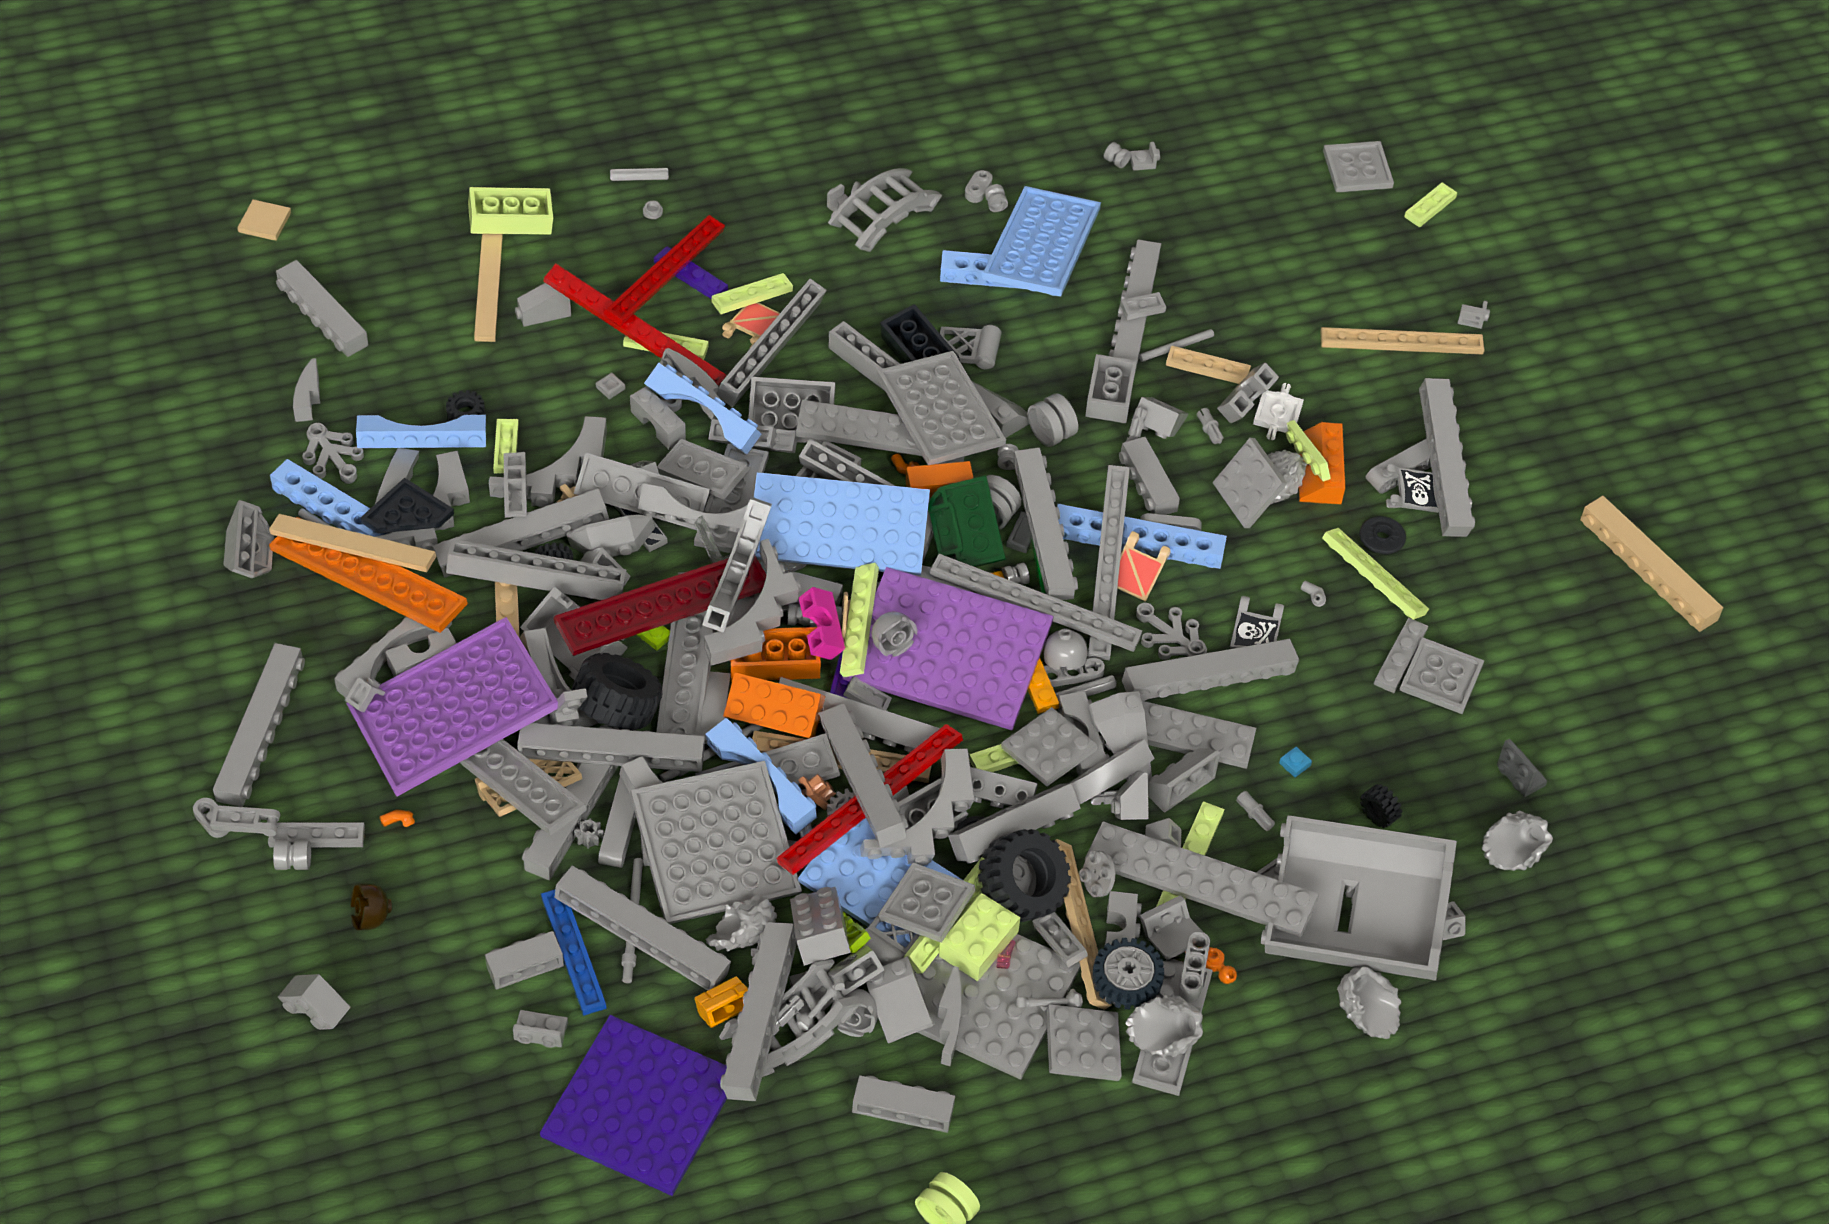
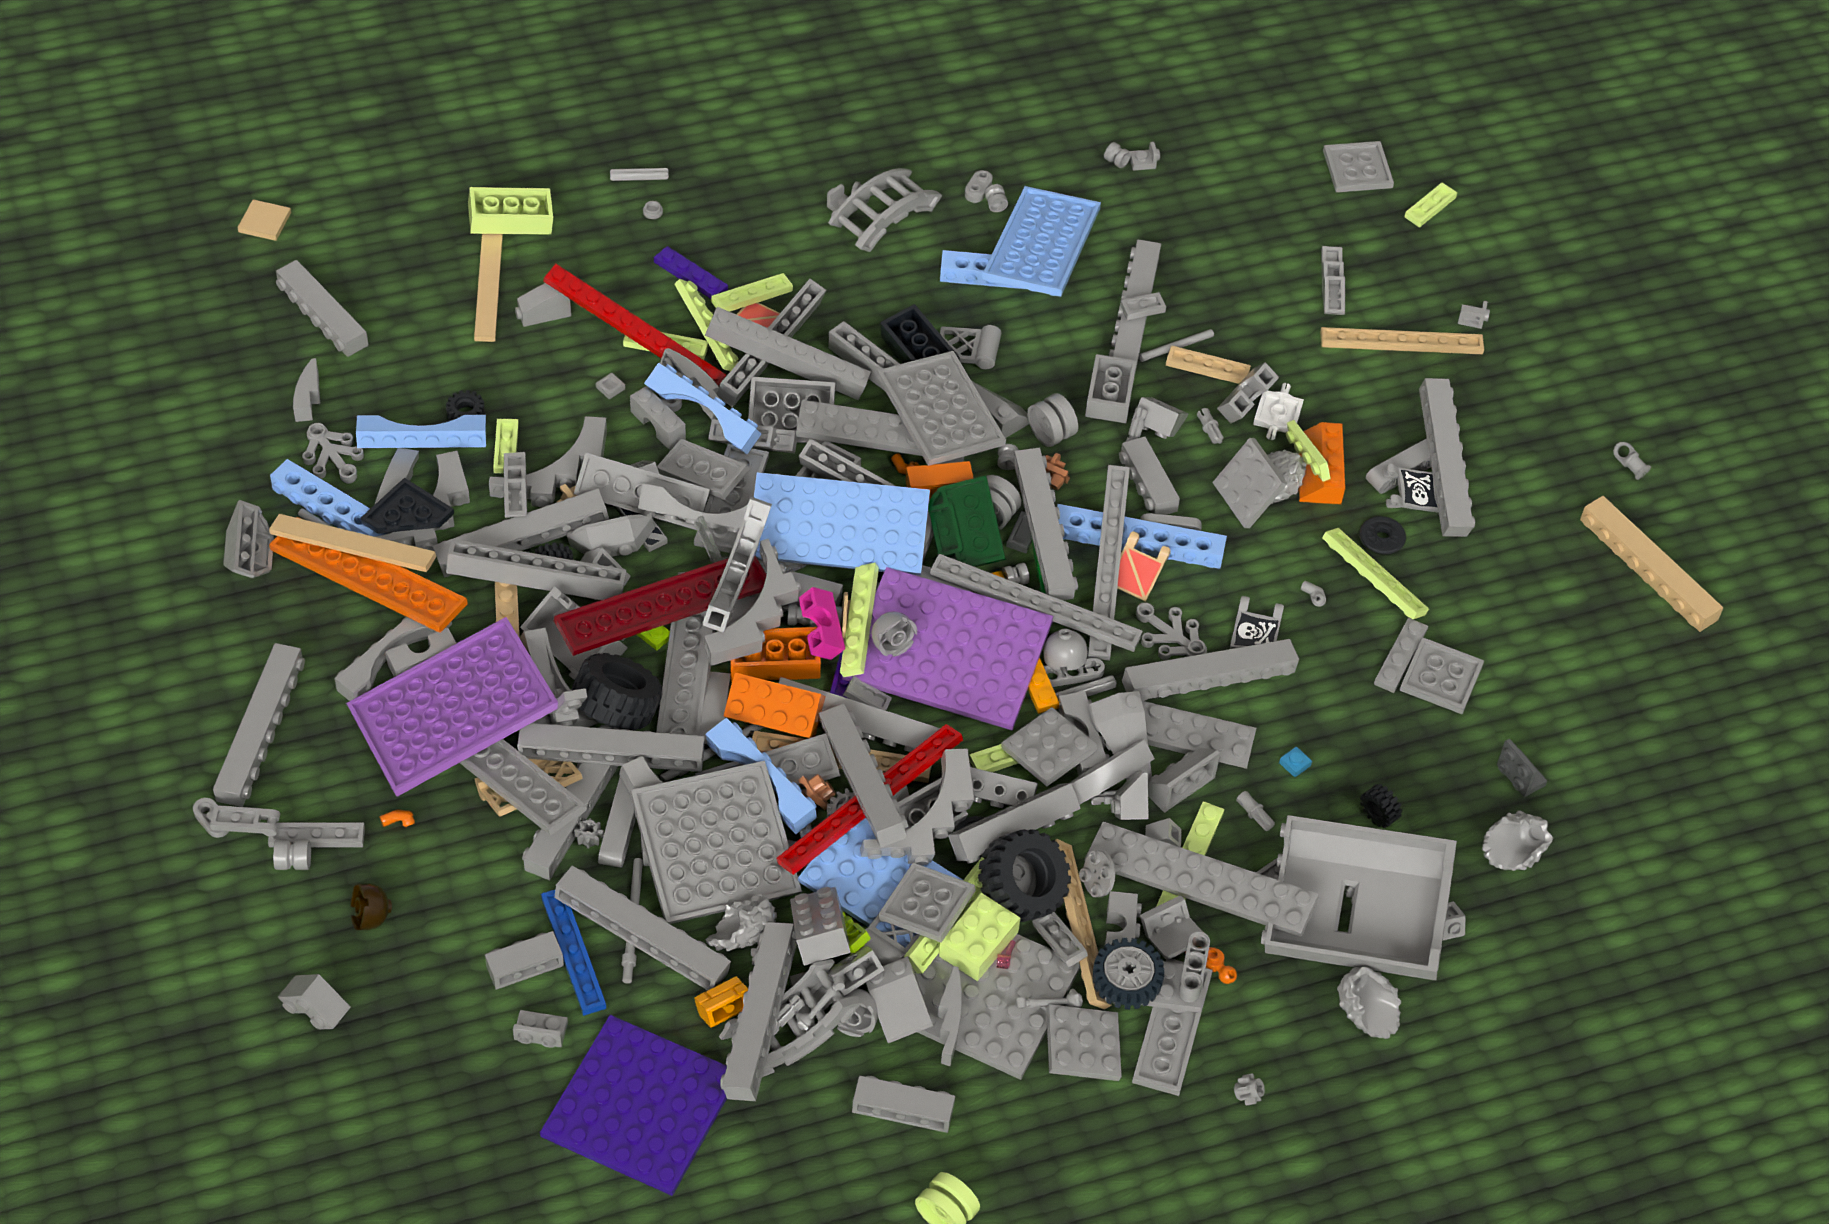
light grey bracket [345,677,385,712] -> none
red plate [604,215,725,326] -> none
light grey hair [1126,994,1203,1058] -> none
none -> yellowish green plate [674,279,738,372]
none -> light grey brick [705,307,871,400]
none -> nougat hips [1045,453,1070,491]
none -> light grey gear [1234,1073,1265,1106]
none -> light grey slope [1321,246,1345,315]
none -> light grey connector [1613,442,1651,480]

